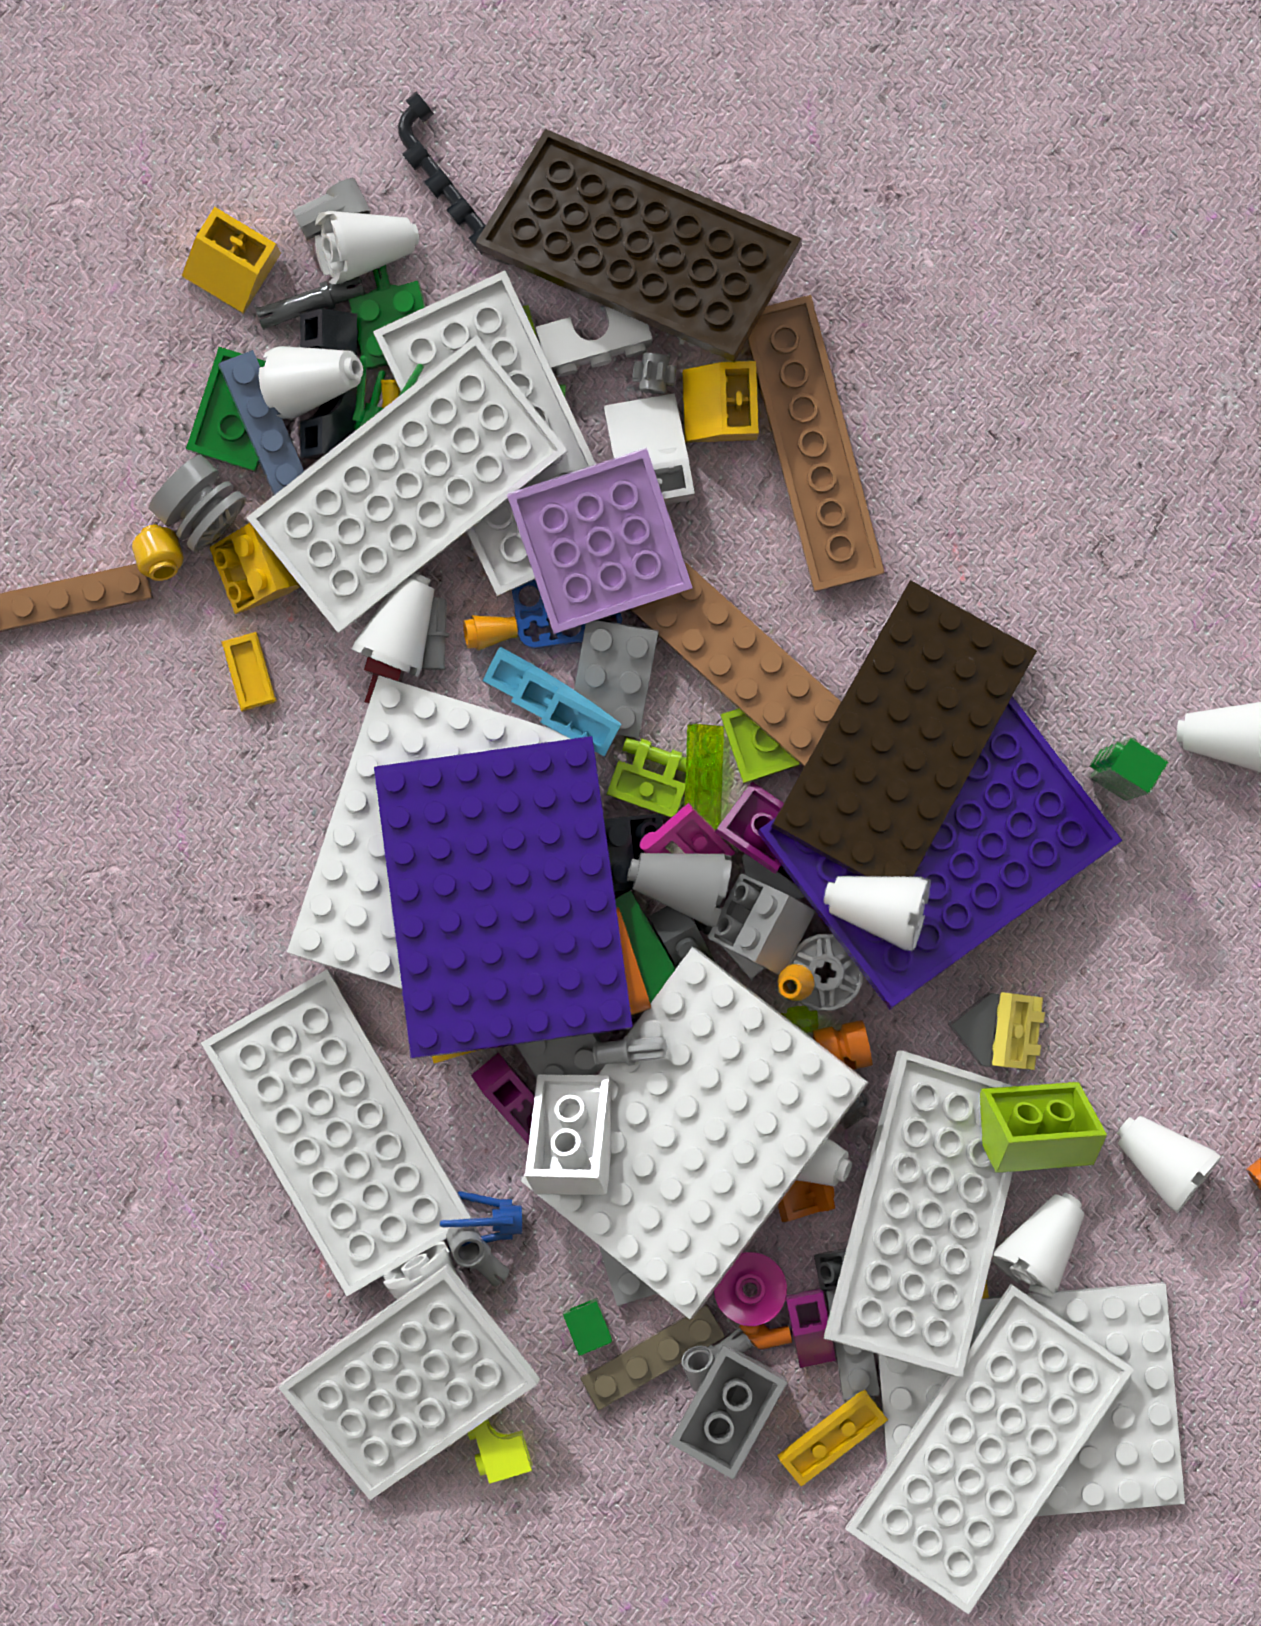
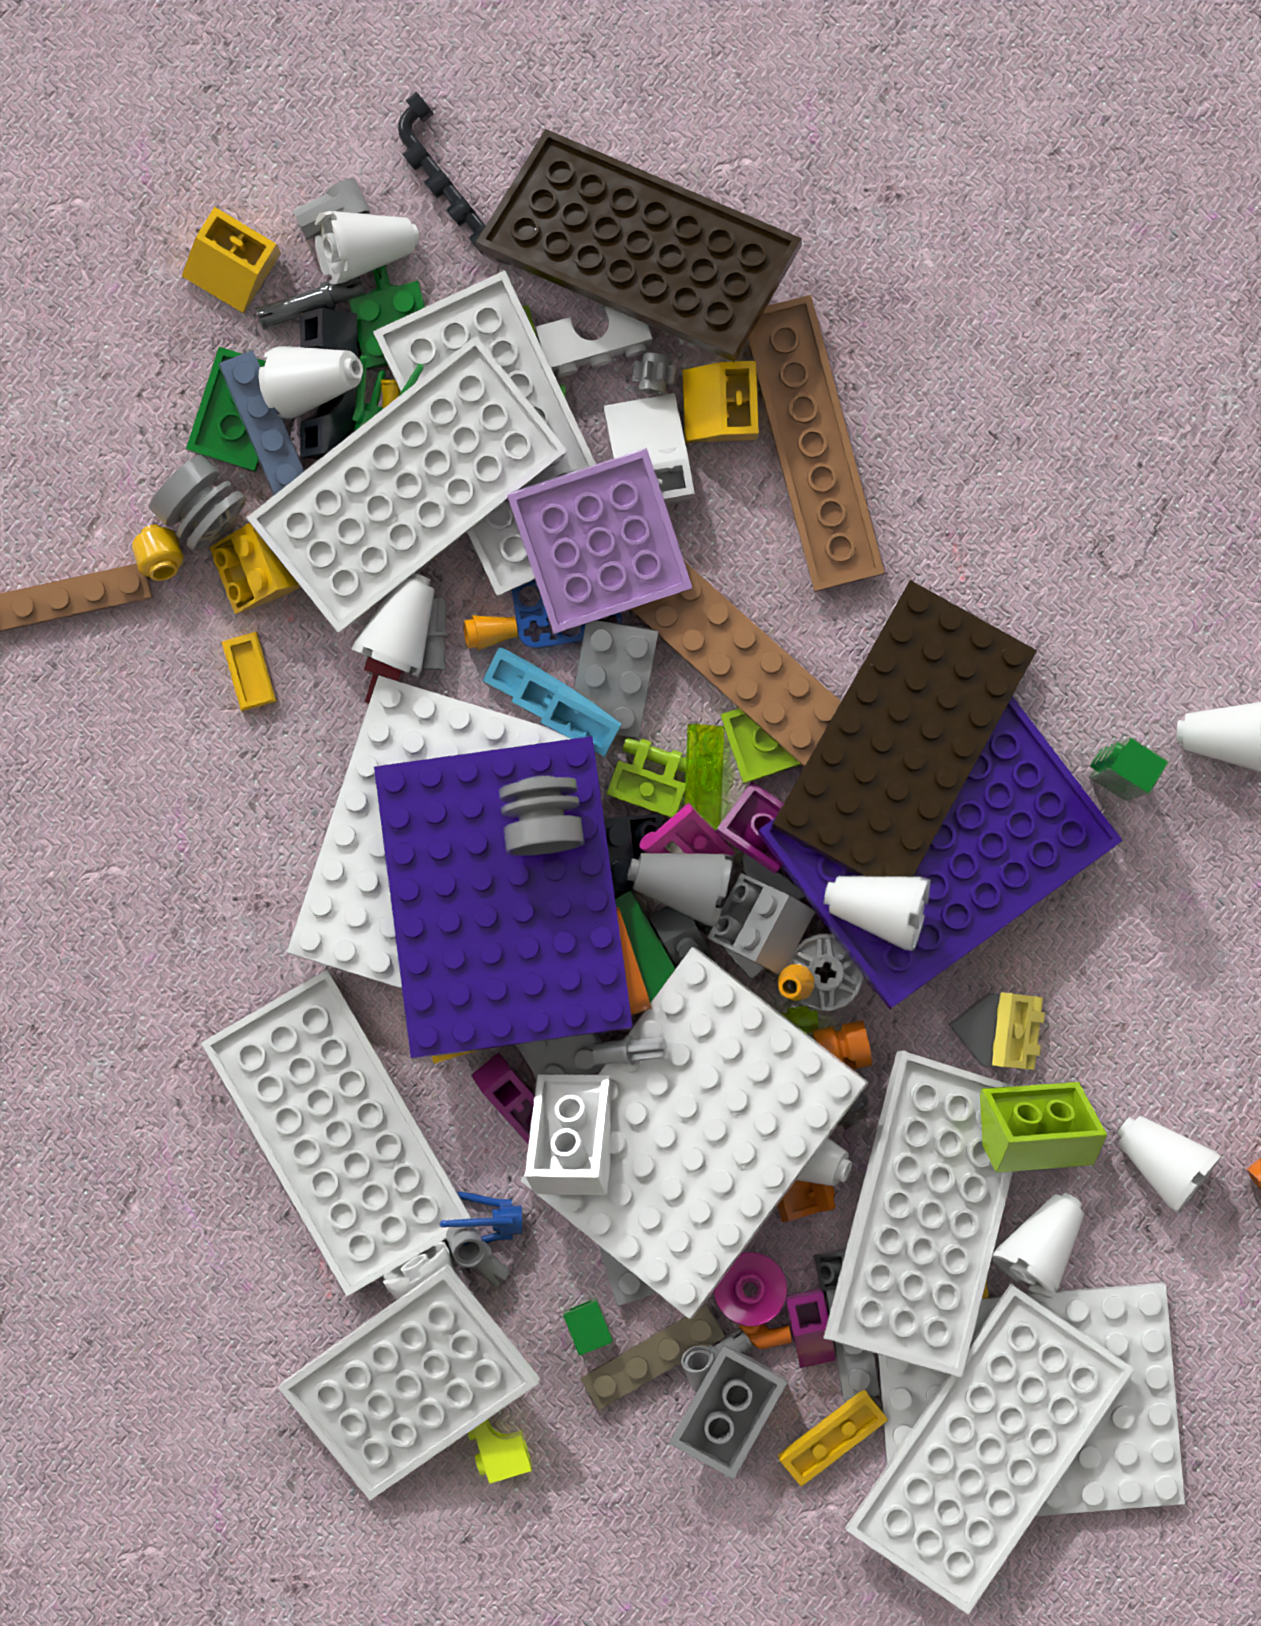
none -> light grey wheel [499,776,585,856]

